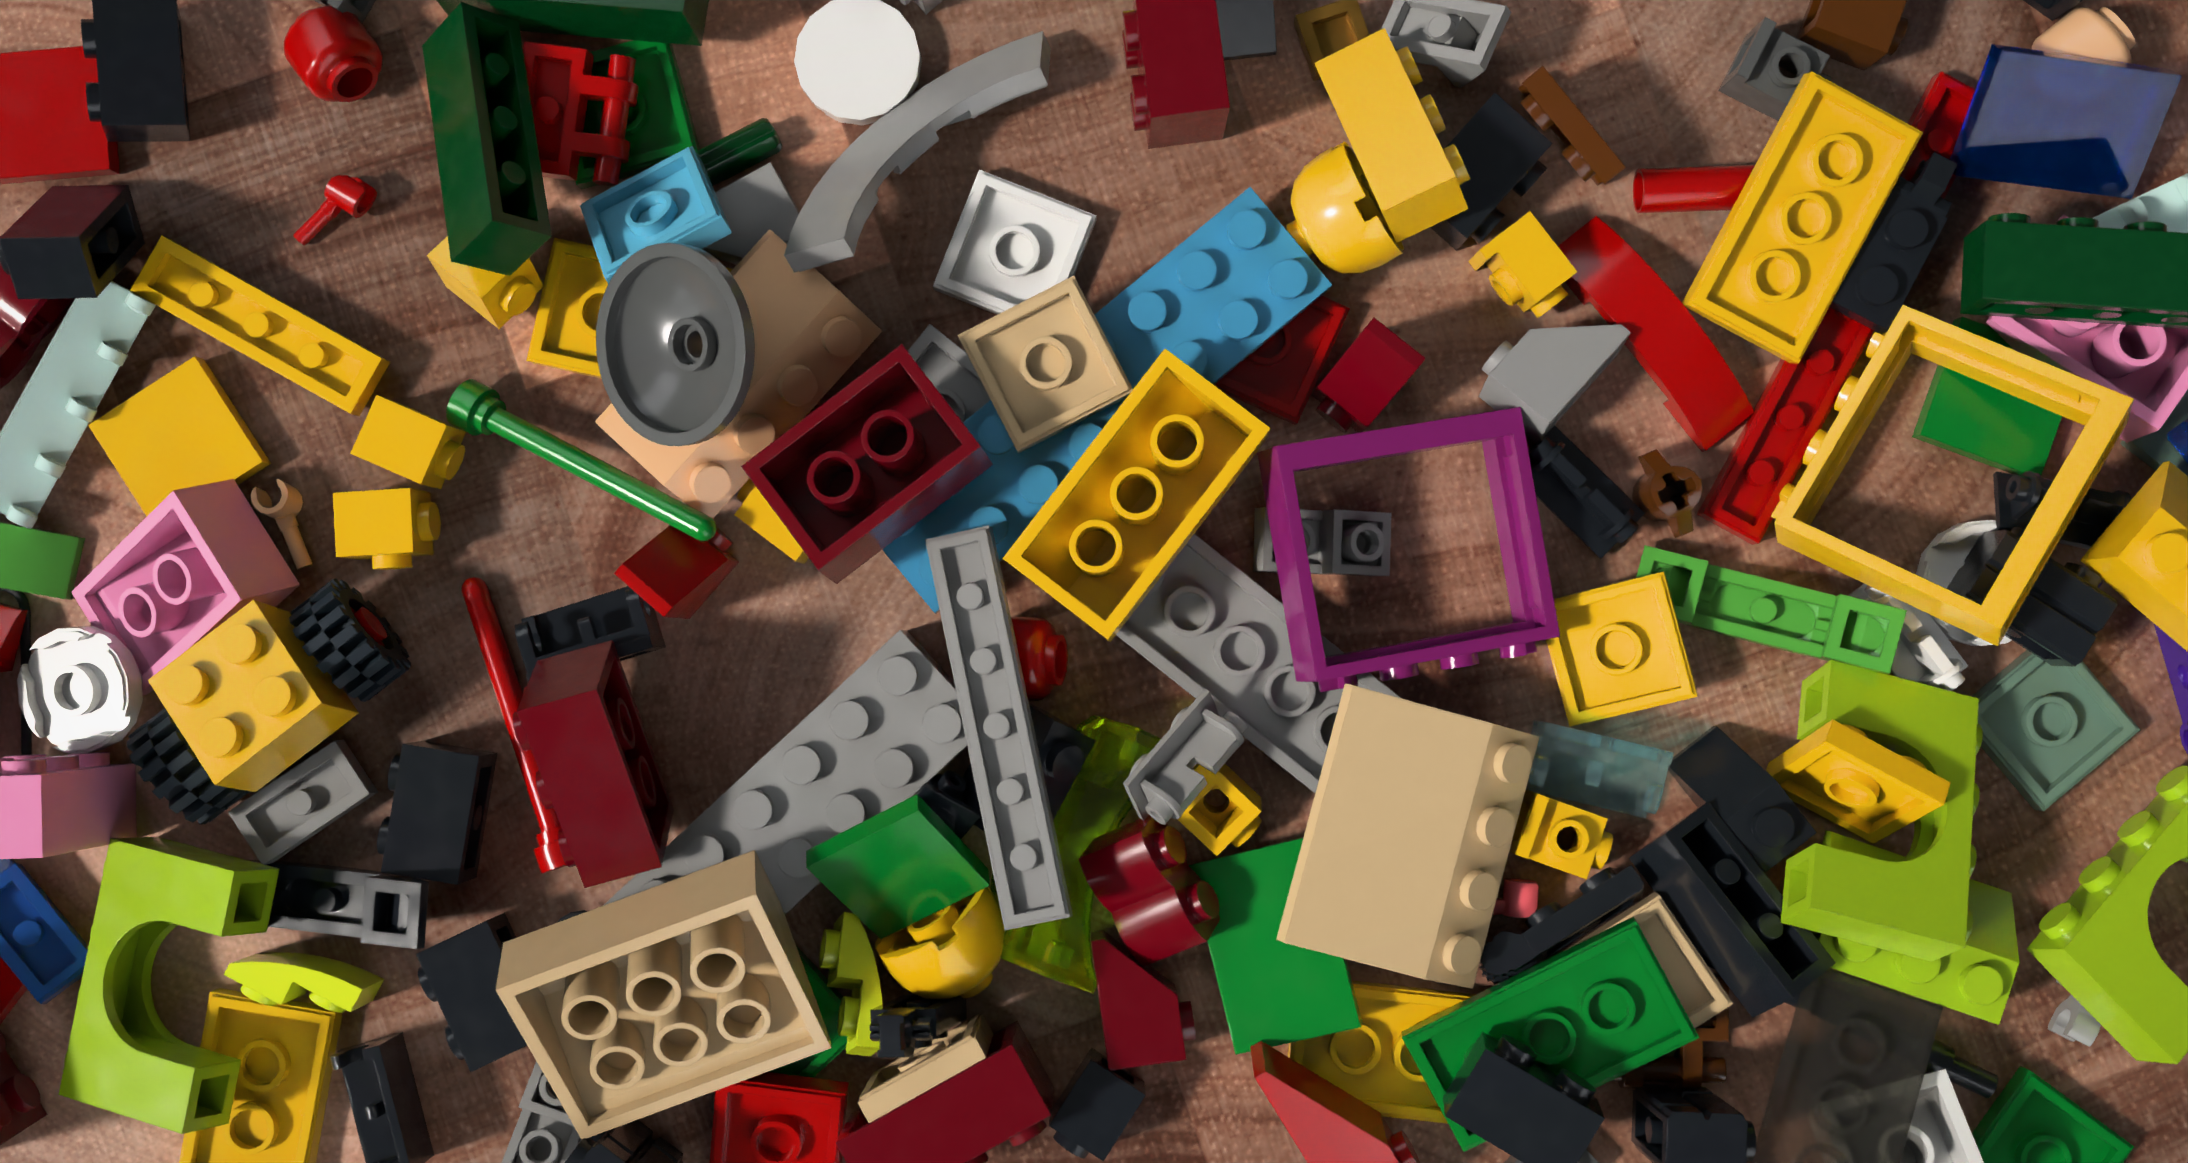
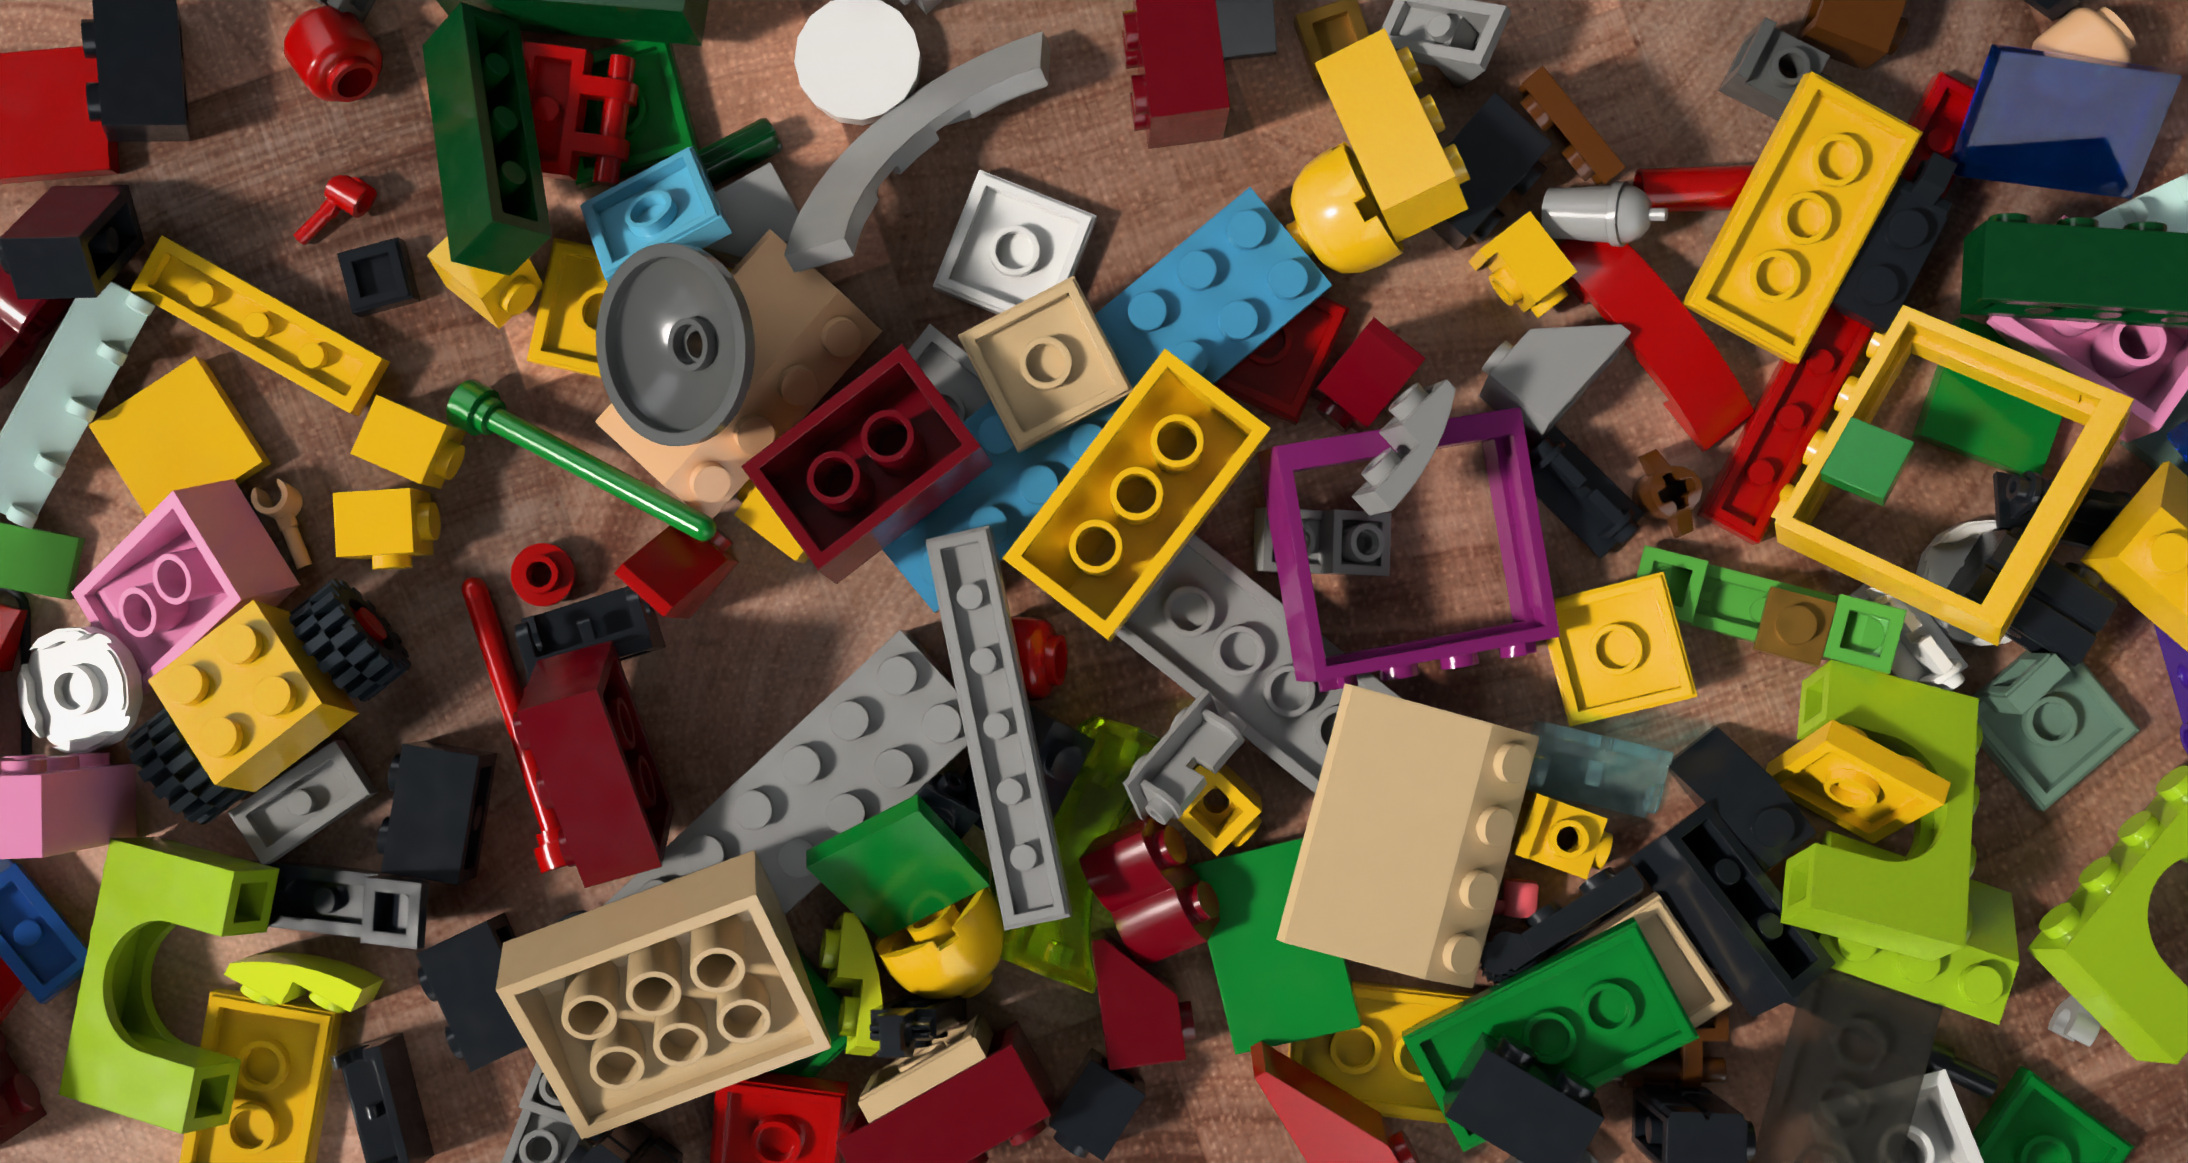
none -> black tile [337,237,421,317]
none -> red plate [511,543,576,607]
none -> light grey slope [1352,379,1456,515]
none -> light grey piece [1541,181,1668,247]
none -> pearl gold plate [1752,586,1837,667]
none -> green tile [1820,417,1914,506]
none -> sand green tile [1980,653,2071,715]

